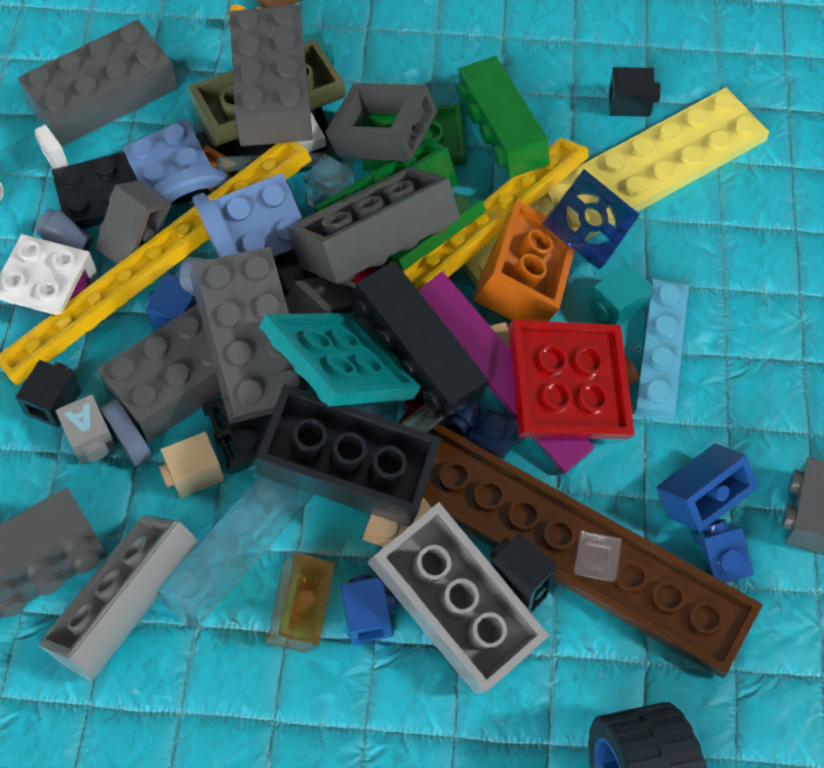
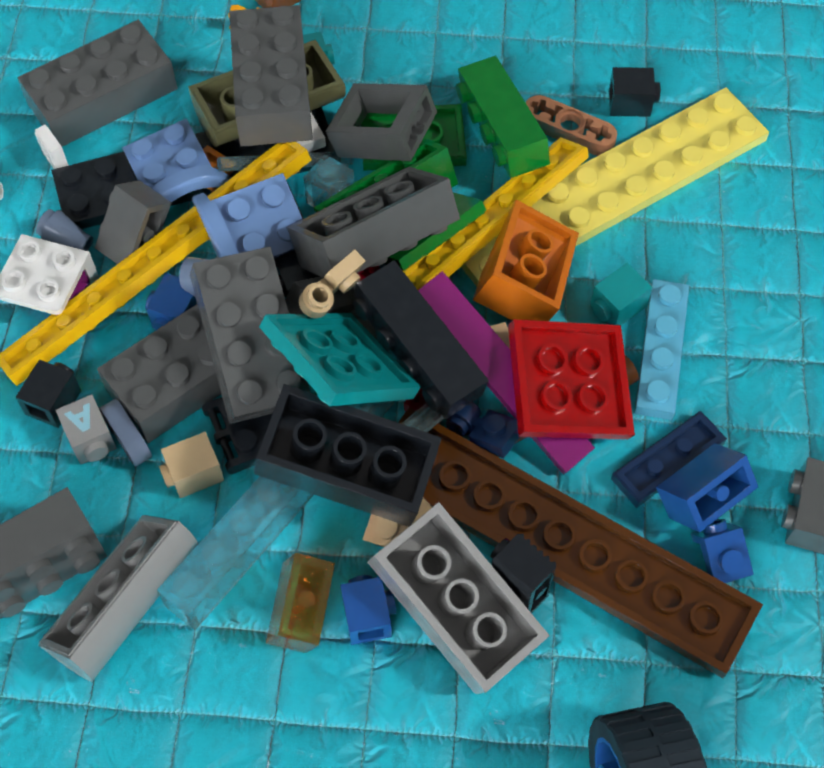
clear blue piece [542,169,640,270] -> none
clear tile [573,531,622,582] -> none
none -> tan plate [299,250,366,318]
none -> nougat beam [525,95,617,156]
none -> dark blue tile [611,411,727,508]

